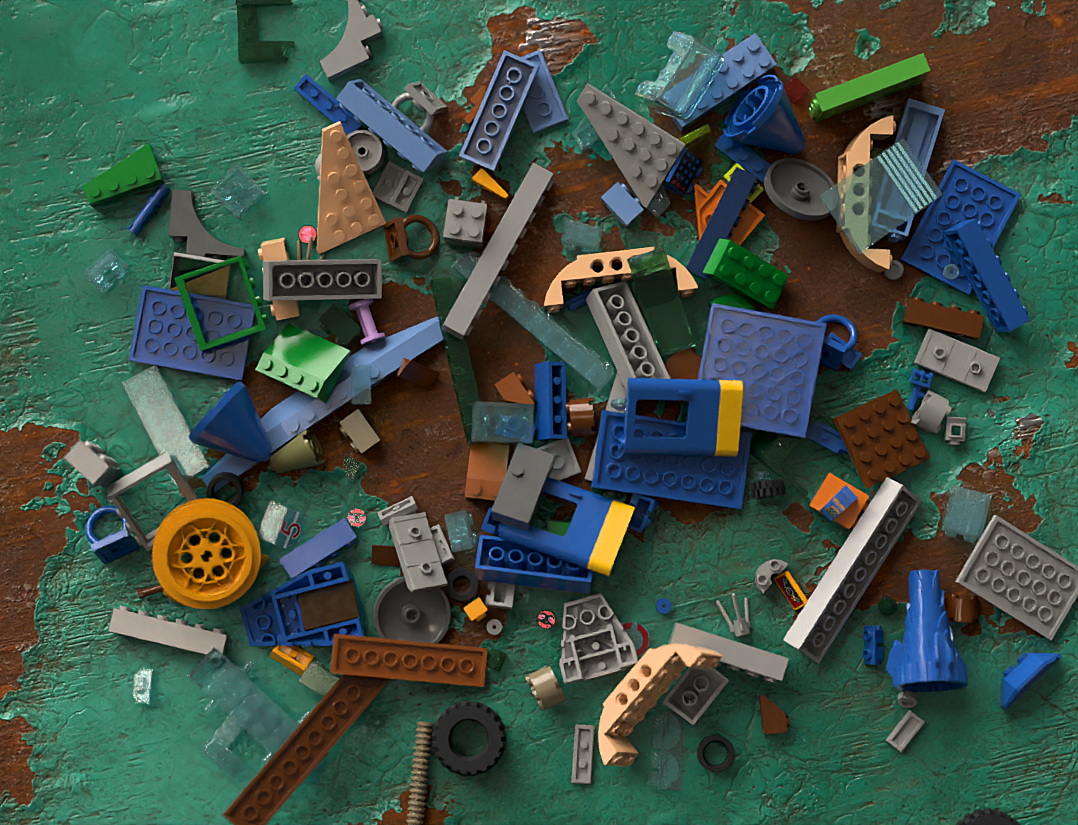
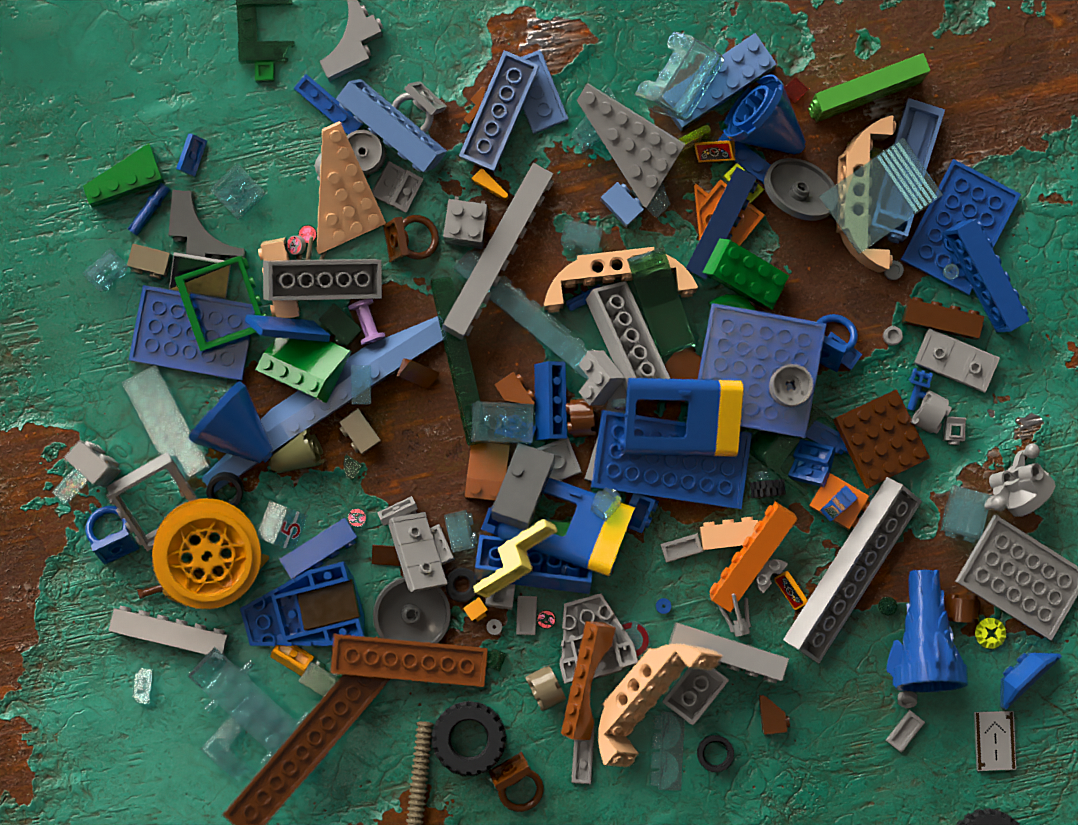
slope [664,147,703,198] -> none
blue hinge [863,625,883,665] -> none
none -> clear light blue tile [52,468,89,505]
none -> dark tan brick [127,244,172,279]
none -> blue plate [176,133,207,176]
none -> blue tile [245,314,330,342]
none -> green tile [255,62,275,82]
none -> tile [287,236,306,255]
none -> light yellow bracket [473,520,557,598]
none -> reddish brown tile [488,752,544,812]
none -> light grey tile [516,596,537,635]
none -> dark orange arch [561,621,616,740]
none -> light grey brick [578,351,625,406]
none -> clear light blue brick [591,487,622,522]
none -> light grey plate [660,533,703,563]
none -> slope [695,141,735,162]
none -> light nougat brick [699,517,758,550]
none -> orange brick [709,502,797,612]
none -> light grey wheel [769,364,813,407]
none -> blue slope [788,439,835,487]
none -> light grey tile [883,326,903,346]
none -> light grey tile [974,711,1016,771]
none -> neon yellow gear [975,618,1006,649]
none -> light grey piece [985,443,1055,517]

